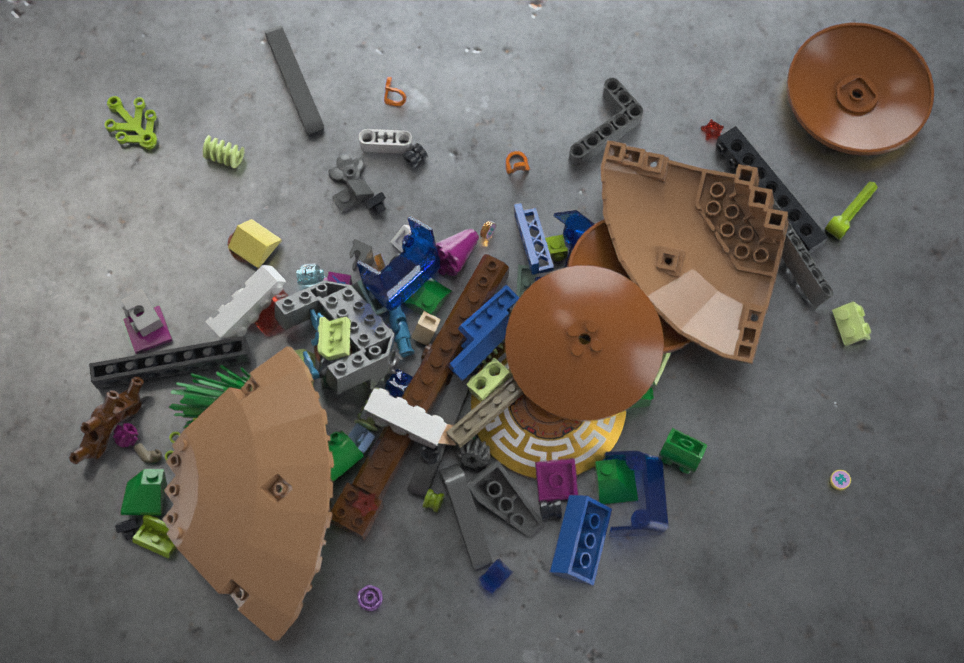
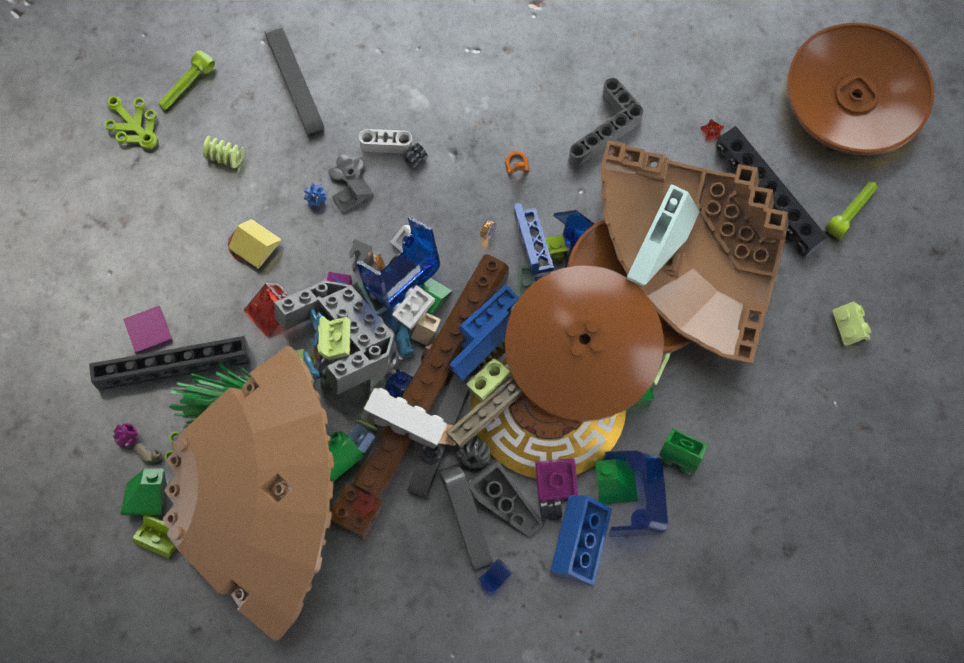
reddish brown pin [69,377,144,464] -> none
black tile [115,517,139,541] -> none
light grey brick [122,289,164,337] -> none
white wedge [205,265,286,338] -> none
clear light blue head [296,263,325,289] -> none
medium lavender plate [357,585,383,611] -> none
black tile [364,192,386,214] -> none
orange piece [384,77,407,106] -> none
lime wheel [422,489,444,513] -> none
magenta cone [427,229,479,276] -> none
dark grey beam [773,198,833,306] -> none
tile [830,470,851,491] -> none
none -> lime axle [158,50,215,110]
none -> blue gear [304,183,327,207]
none -> white bracket [392,285,435,330]
none -> light aqua wedge [626,184,700,287]

